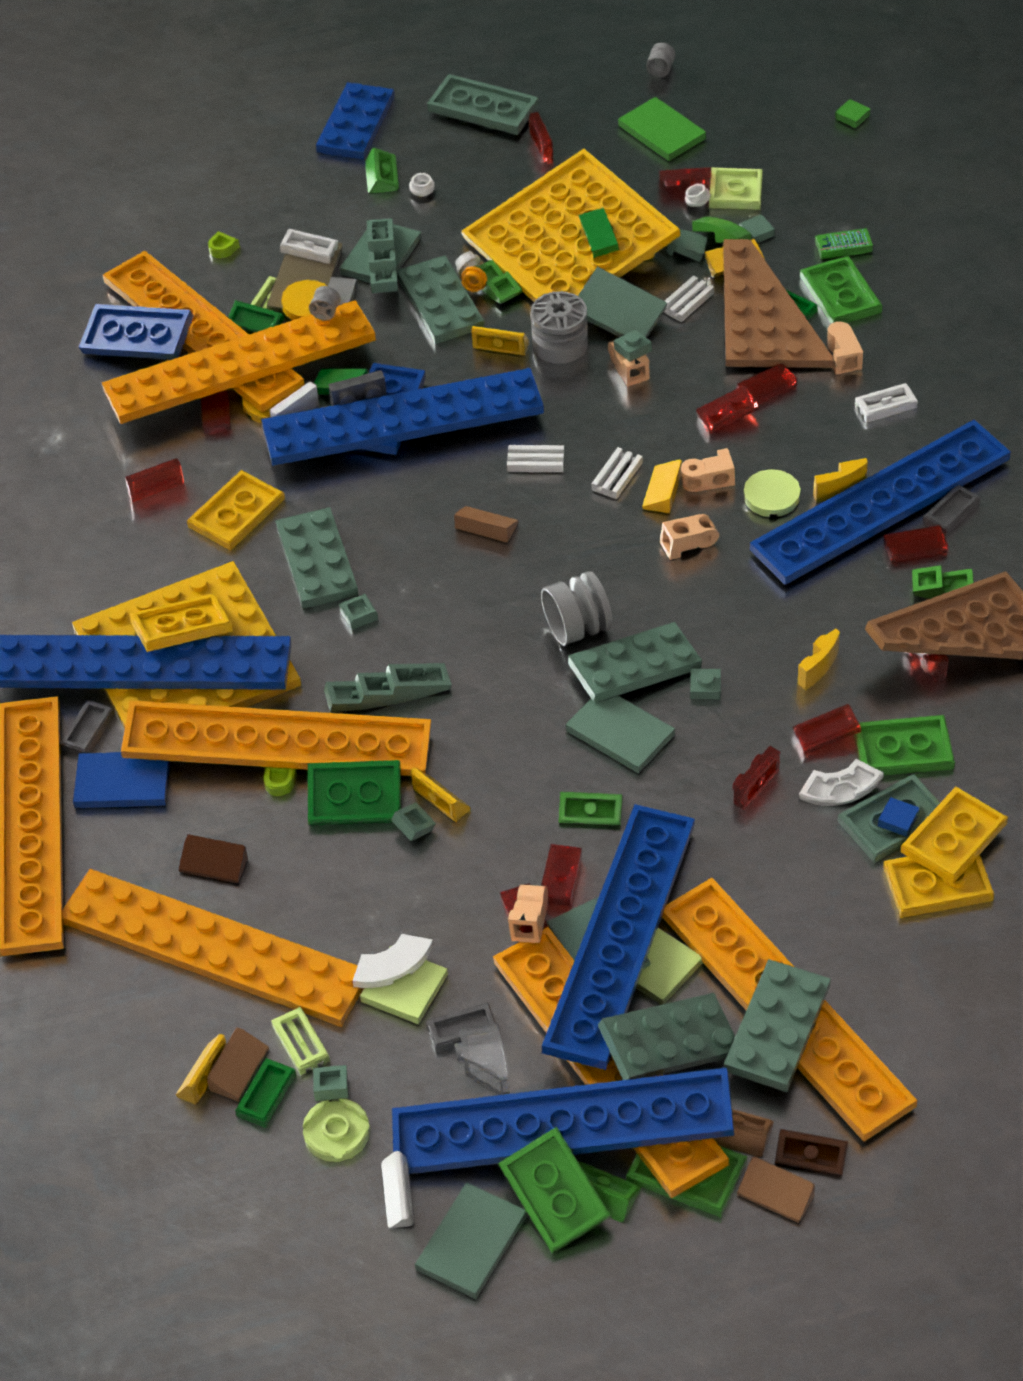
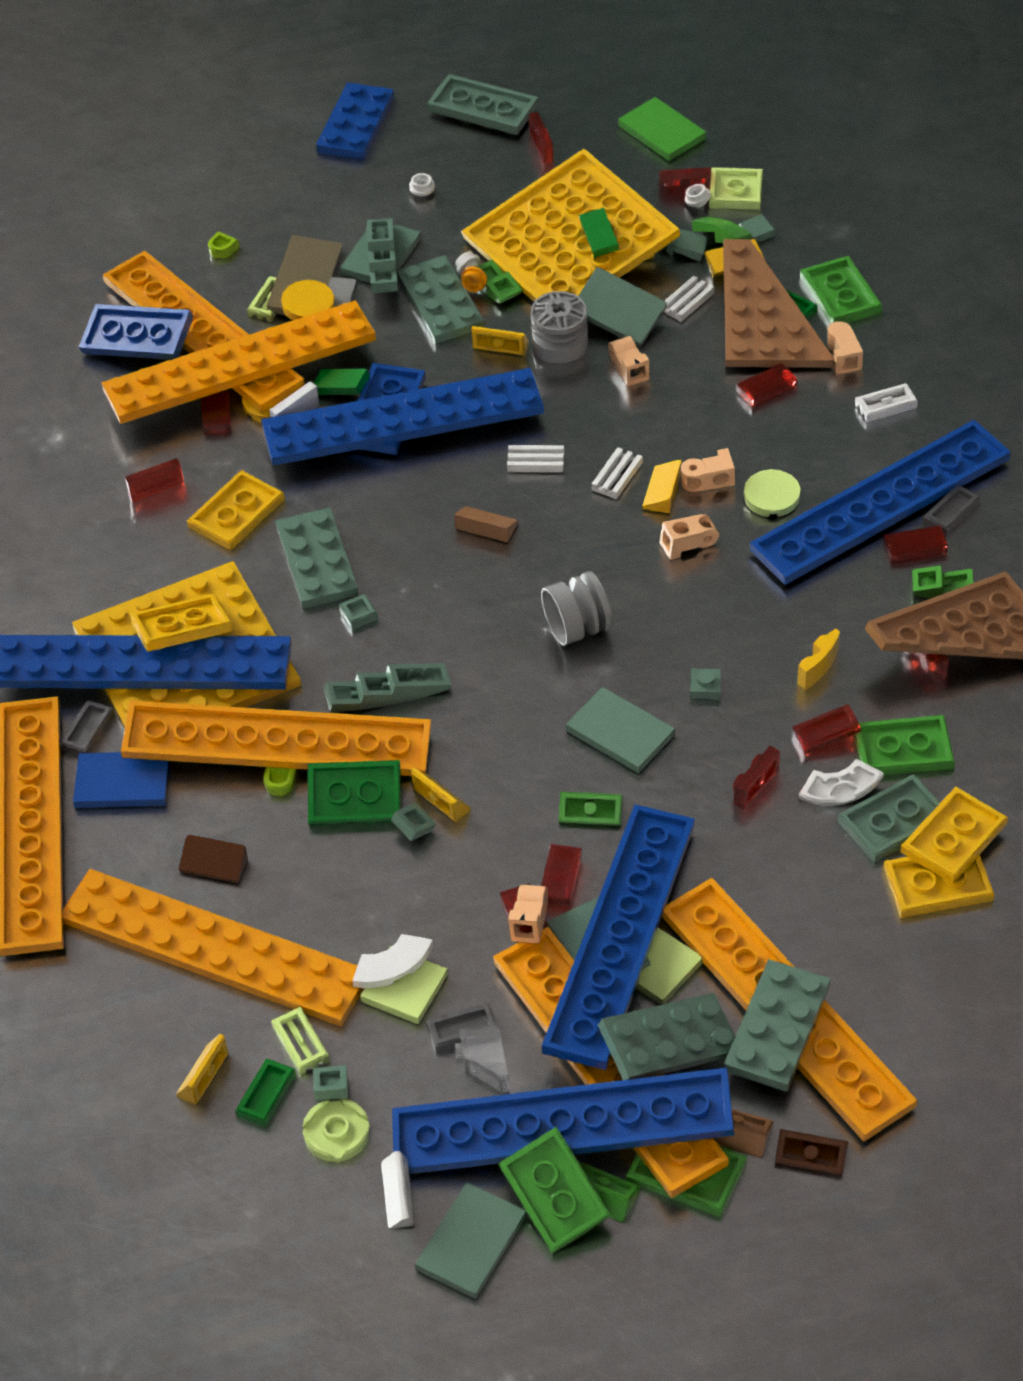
medium nougat slope [207,1027,269,1102] -> none
green tile [228,300,285,334] -> none
white tile [280,229,338,264] -> none
light grey wheel [309,286,341,321] -> none
flat silver plate [329,370,387,406] -> none
bright green slope [365,148,399,193] -> none
sand green plate [568,622,702,703] -> none
sand green plate [614,330,652,362] -> none
light grey wheel [646,43,675,78] -> none
clear red plate [696,385,758,434] -> none
medium nougat slope [737,1156,815,1223] -> none
yellow slope [813,458,868,503] -> none
bright green tile [815,228,873,260] -> none
bright green tile [835,99,870,128] -> none
blue tile [878,797,920,837] -> none

